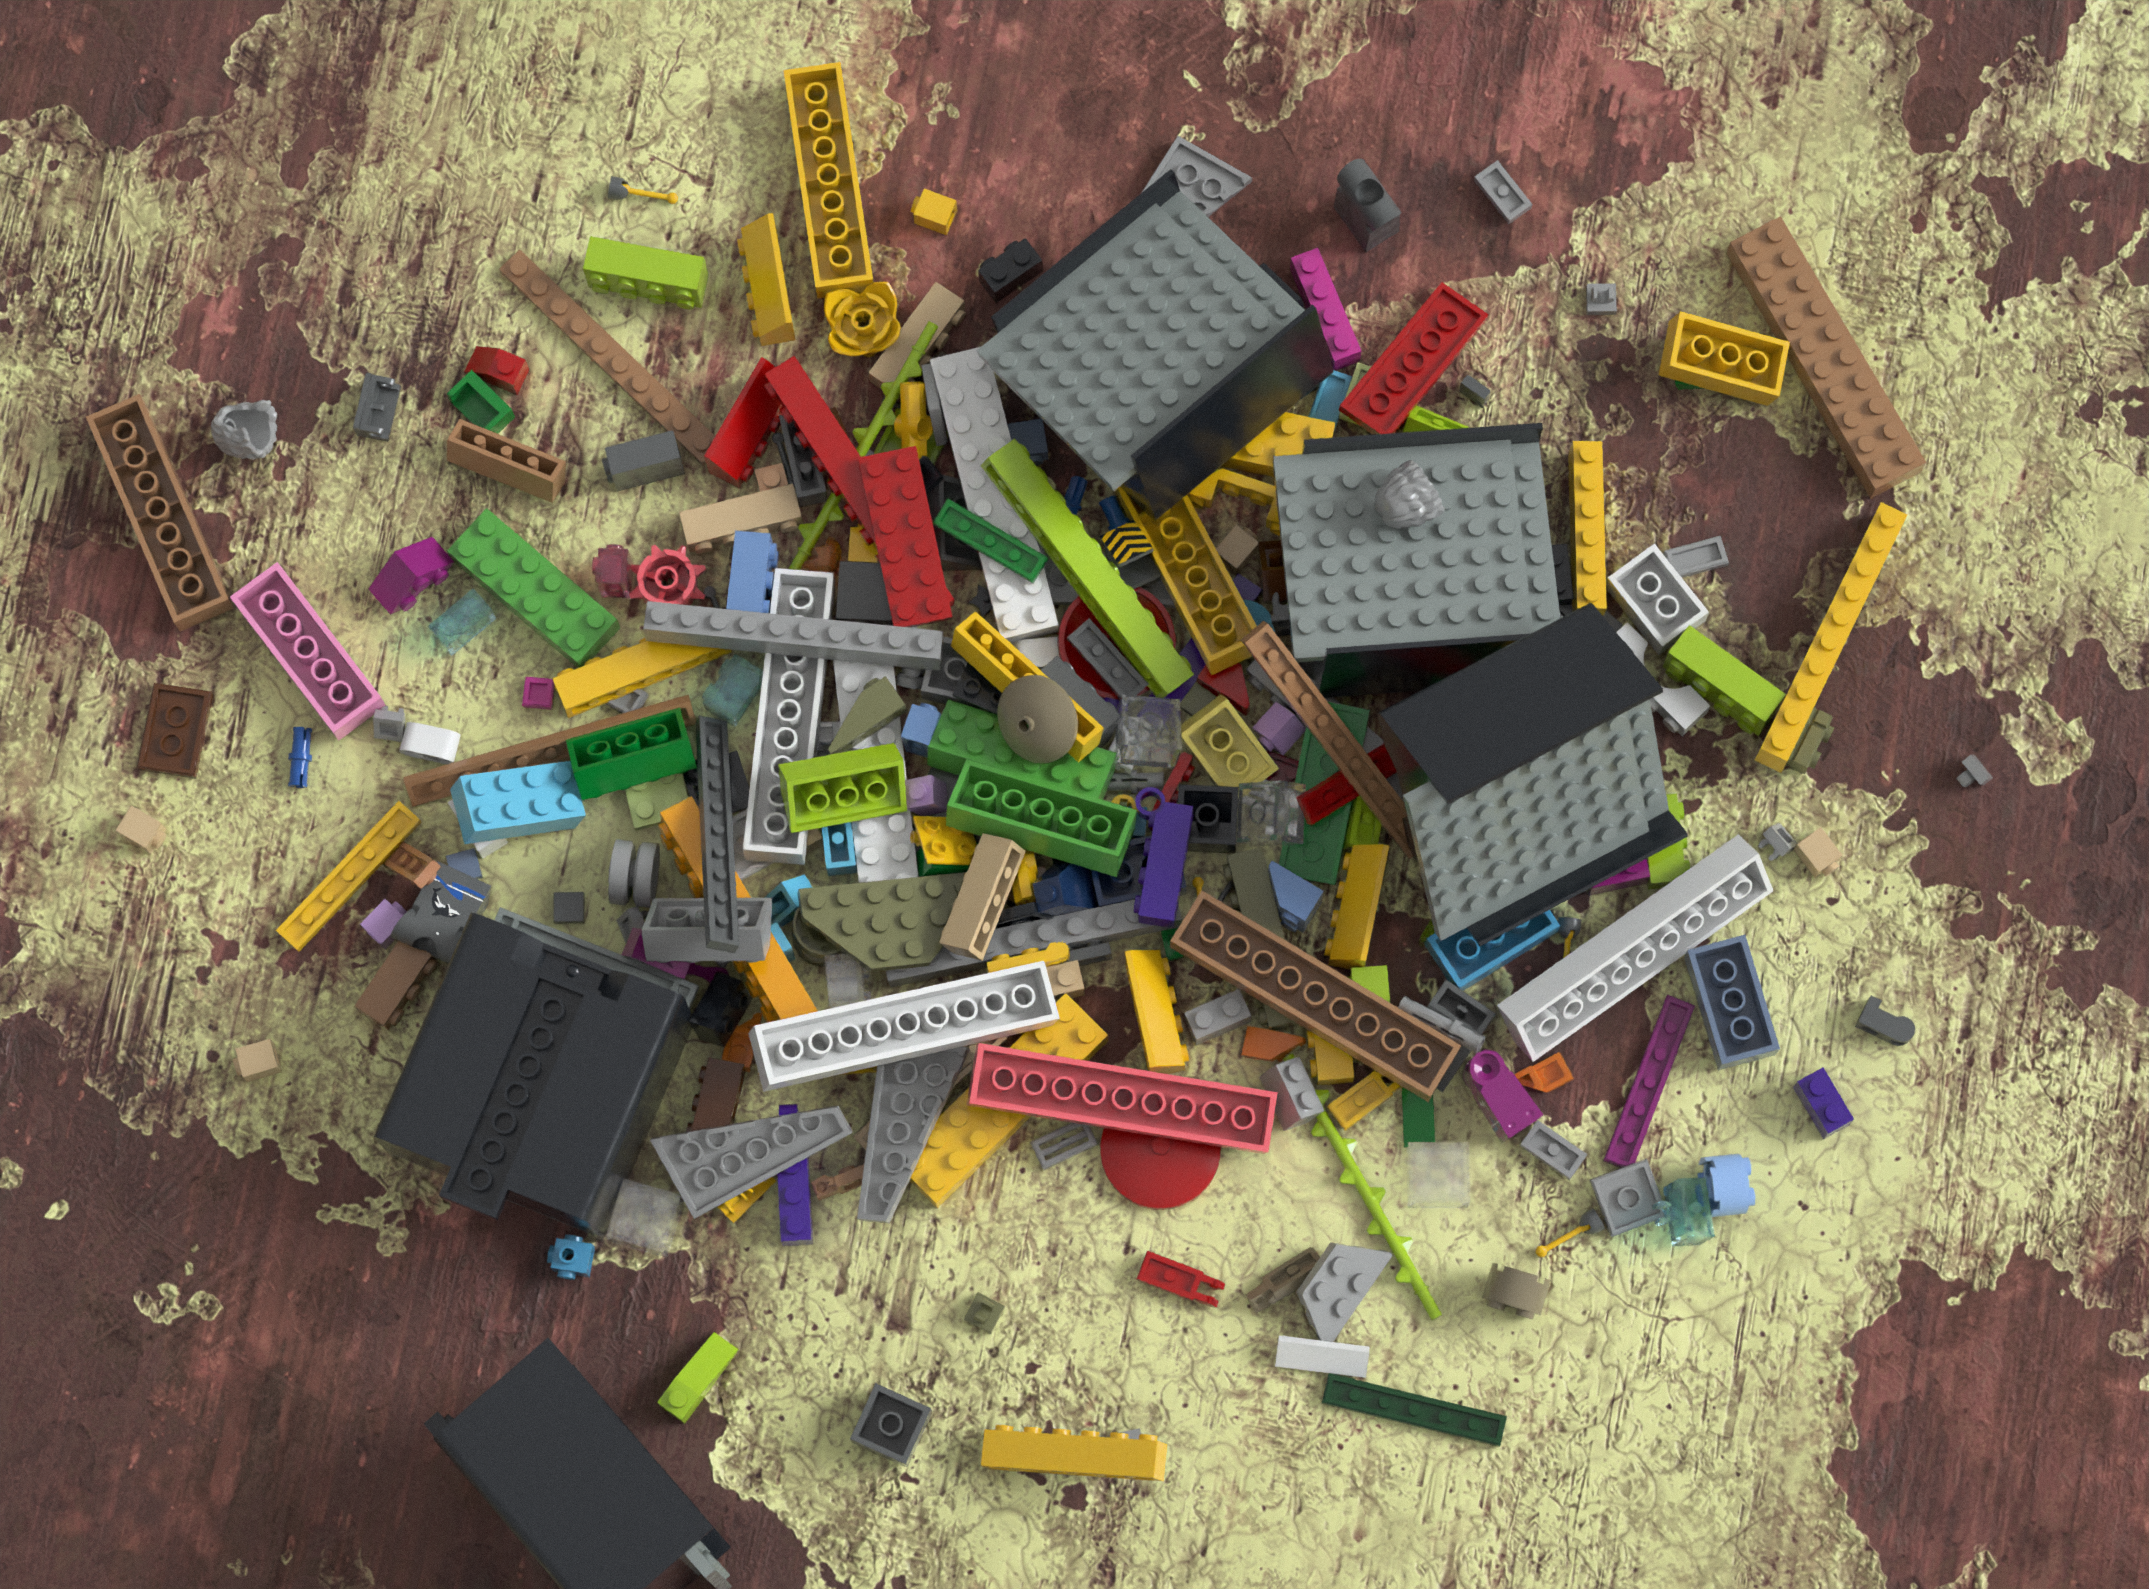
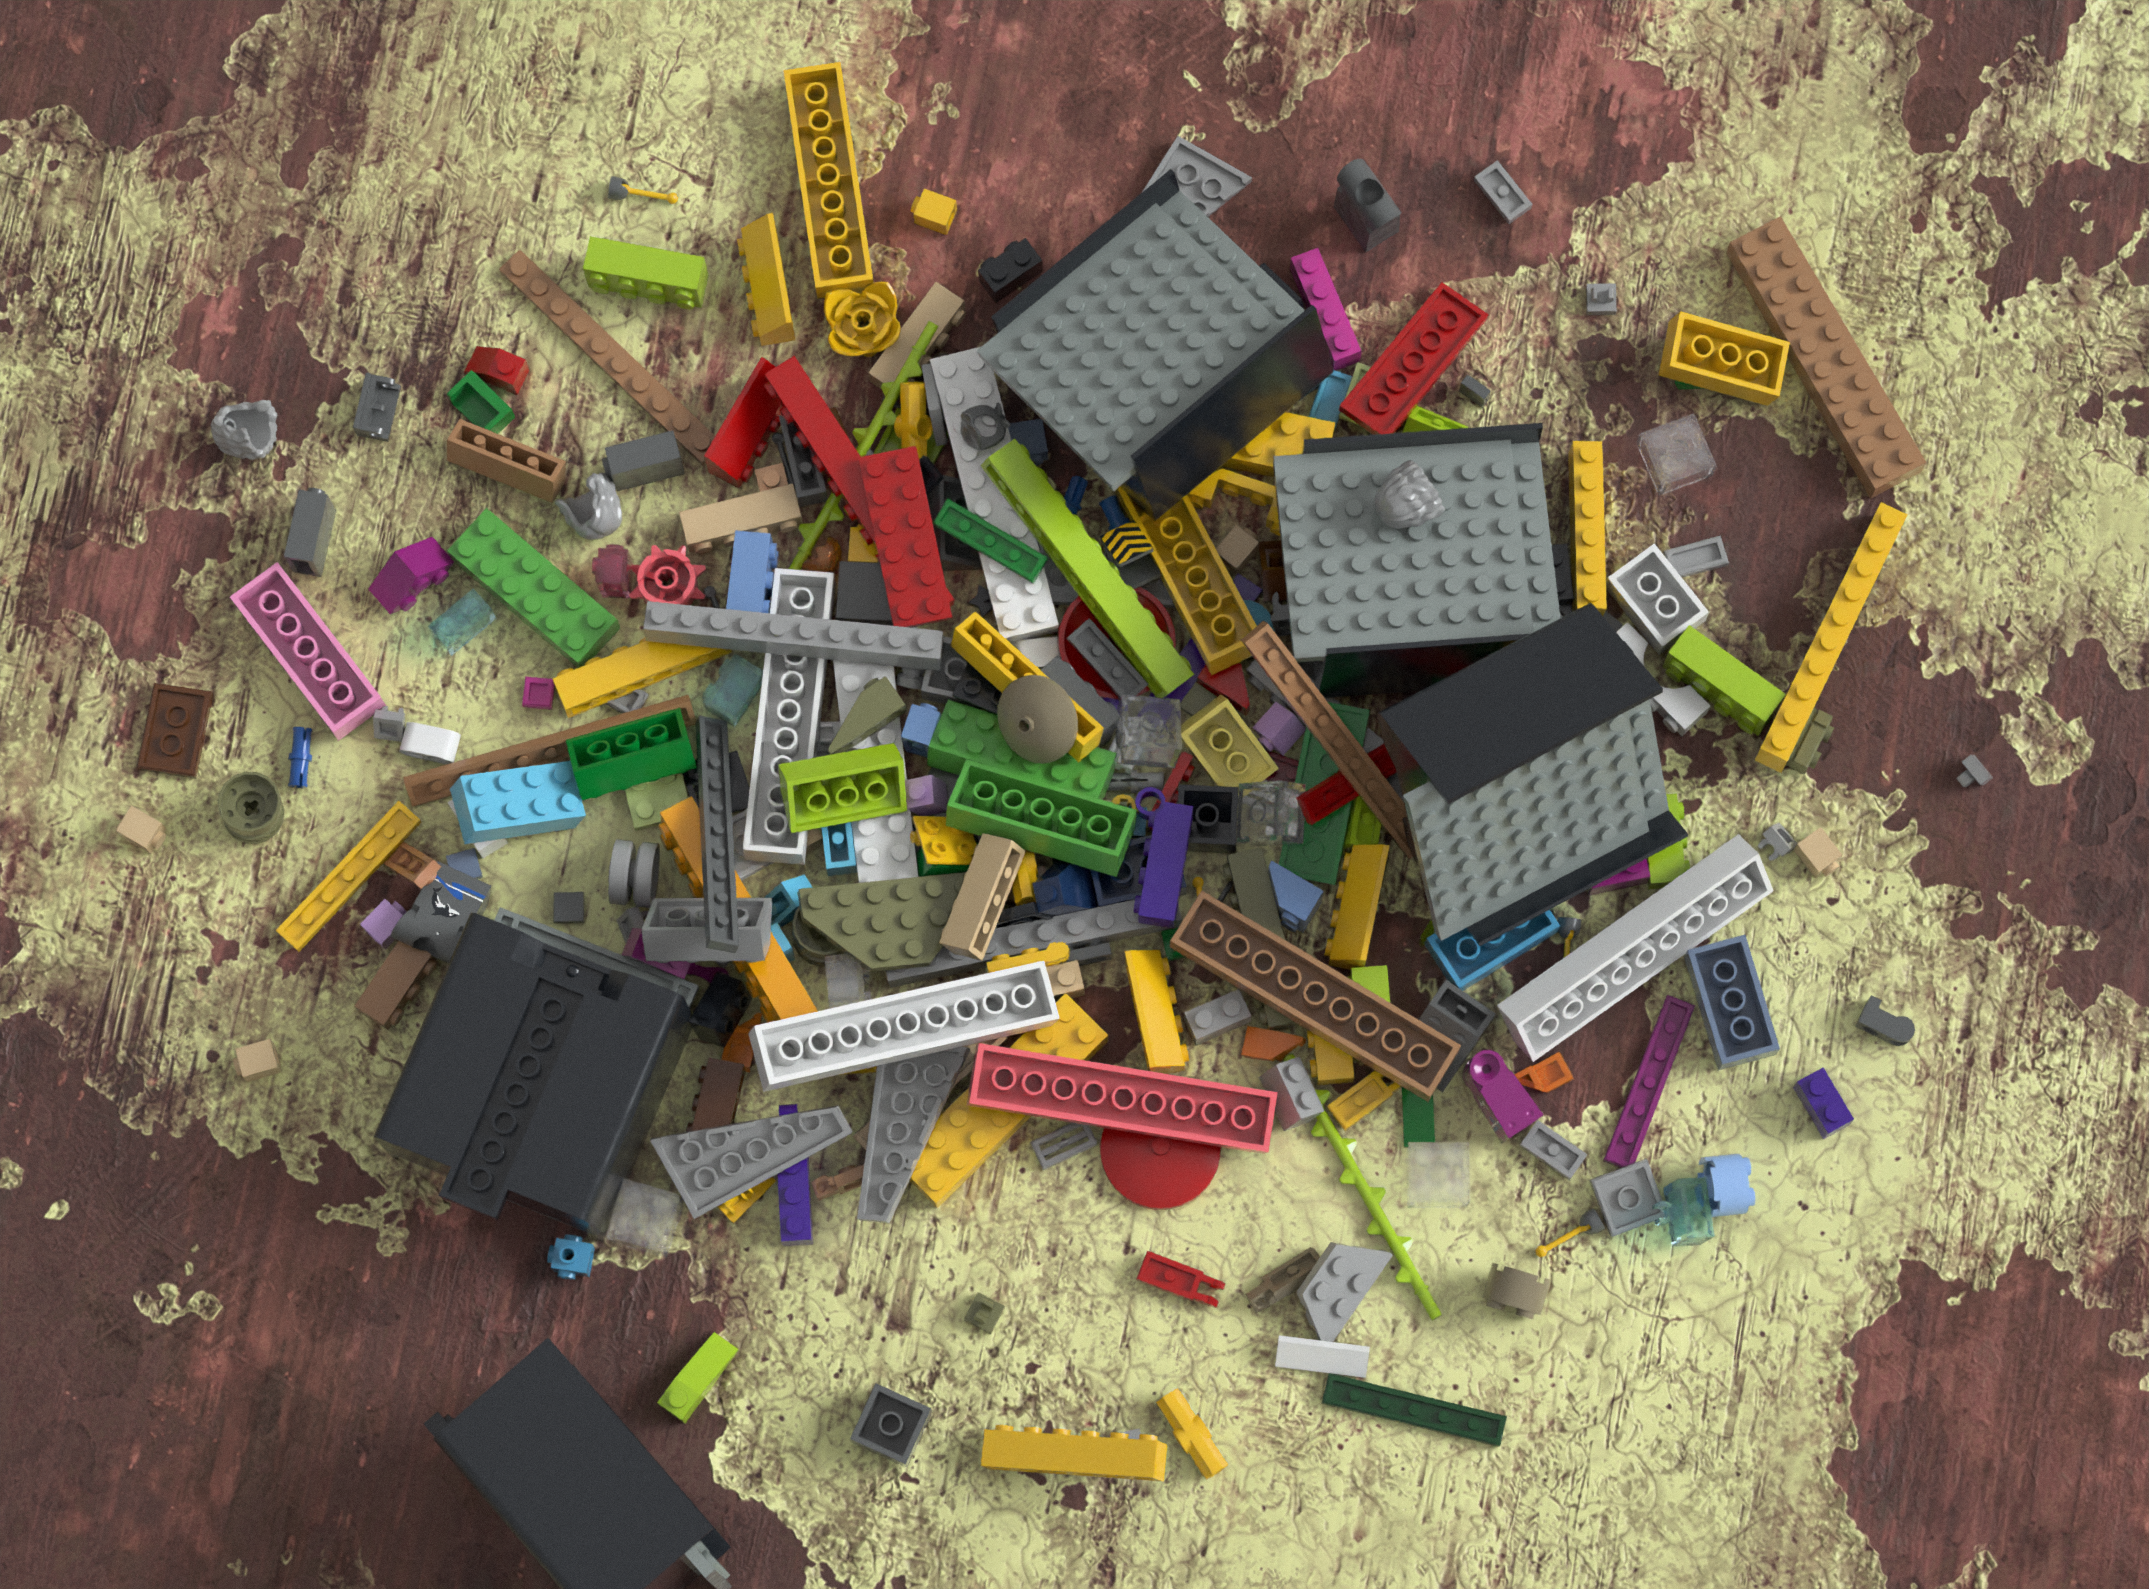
medium nougat brick [86,394,234,632] -> none
light grey pin [1398,996,1486,1054] -> none
none -> olive wheel [218,772,285,844]
none -> dark grey brick [284,488,336,577]
none -> light grey hair [555,473,622,540]
none -> dark grey piece [960,402,1011,450]
none -> yellow piece [1156,1388,1228,1480]
none -> clear brick [1637,413,1717,496]

